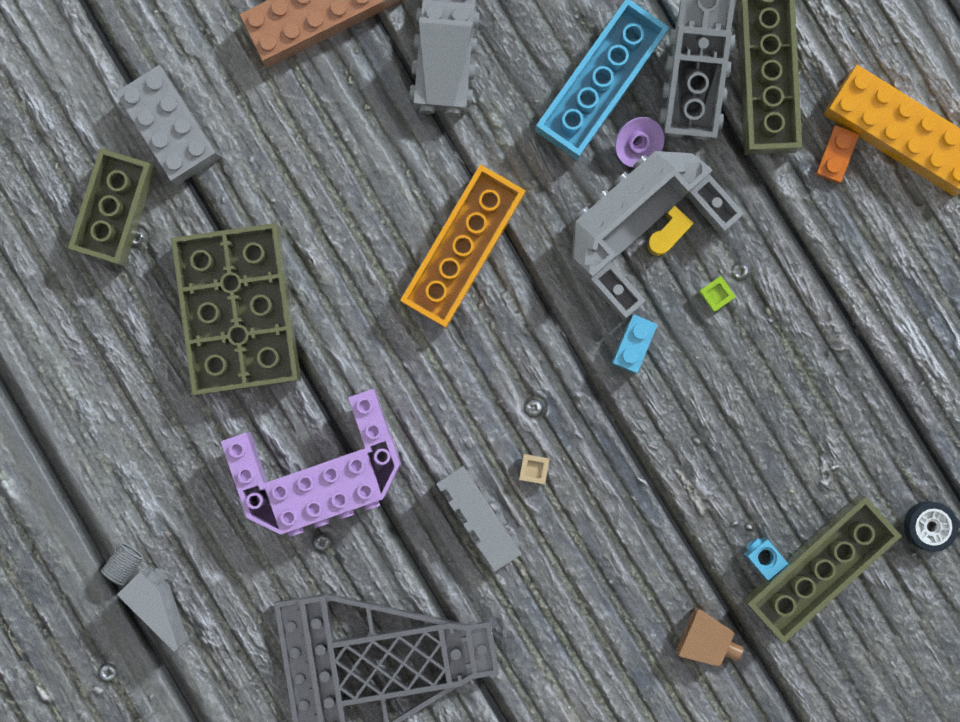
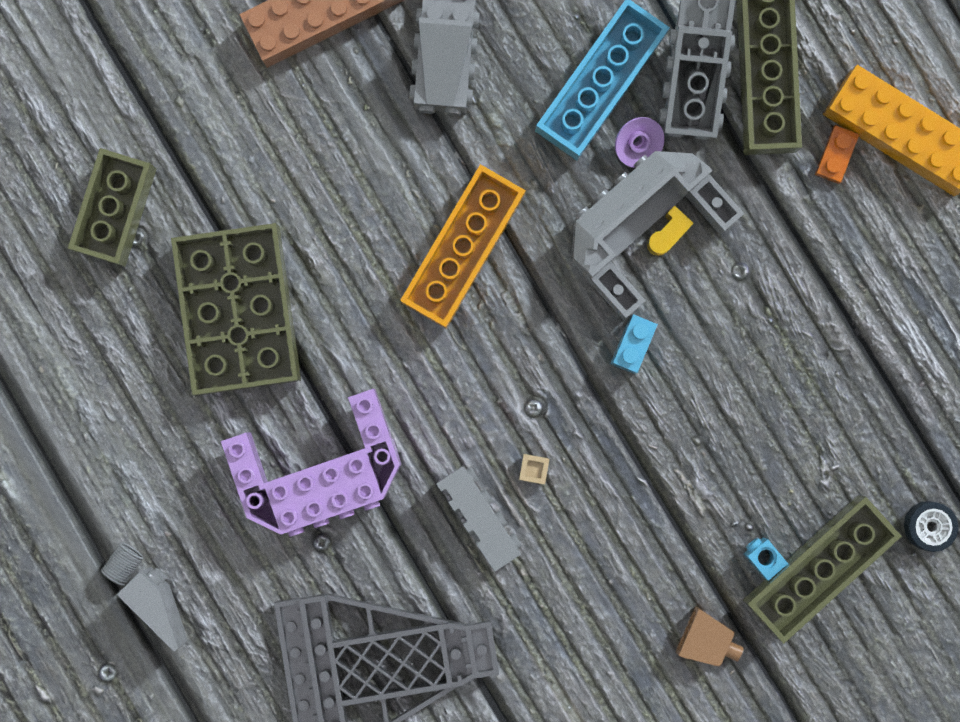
light grey brick [115,65,220,185] -> none
lime plate [698,276,736,312] -> none

